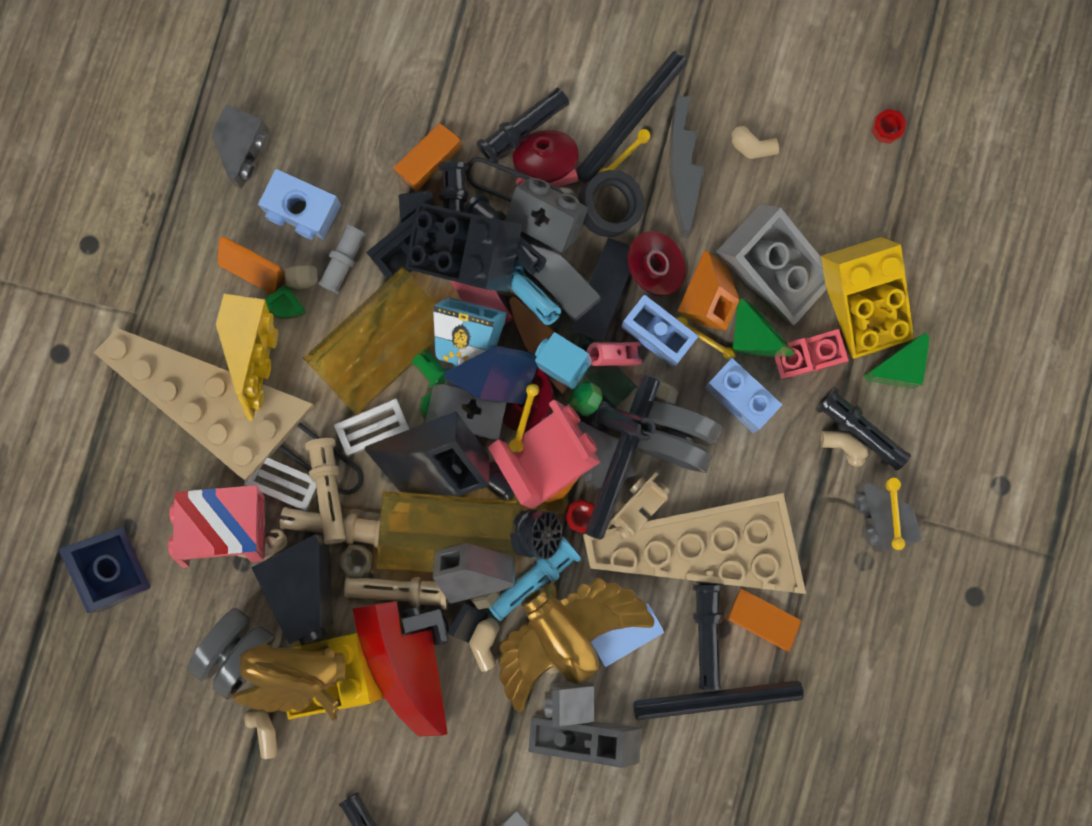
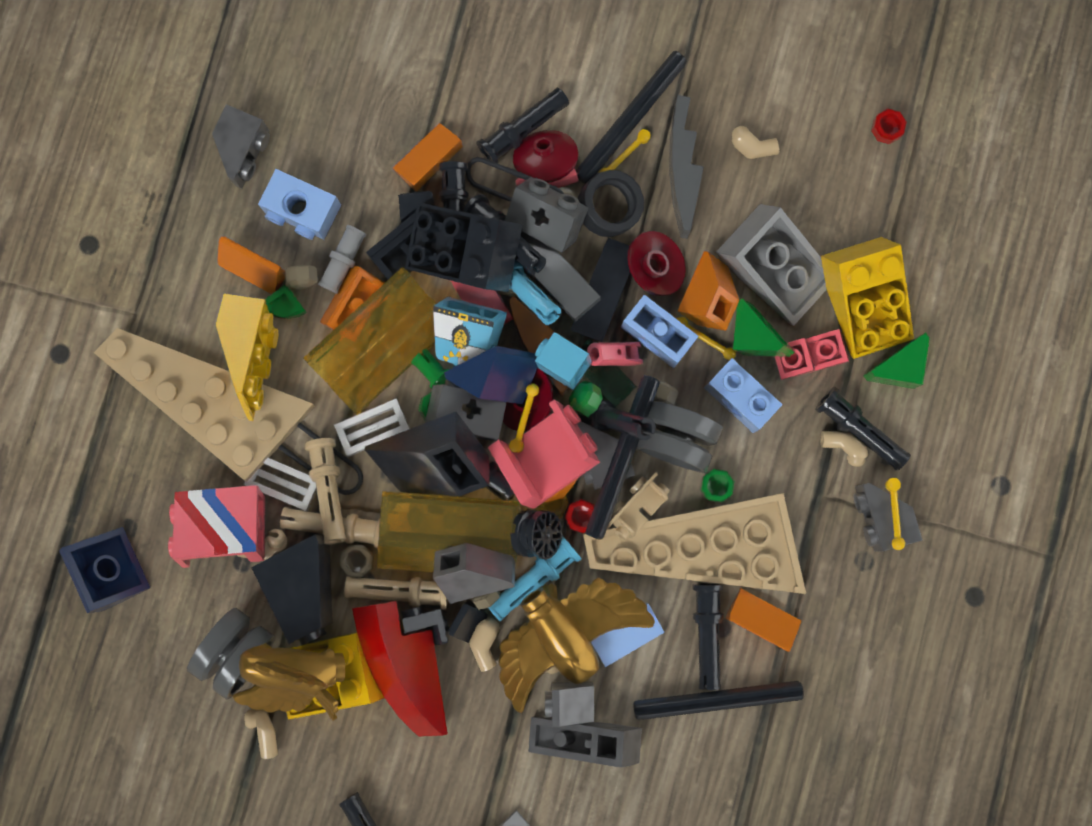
none -> orange slope [320,266,387,341]
none -> green tile [700,469,735,502]

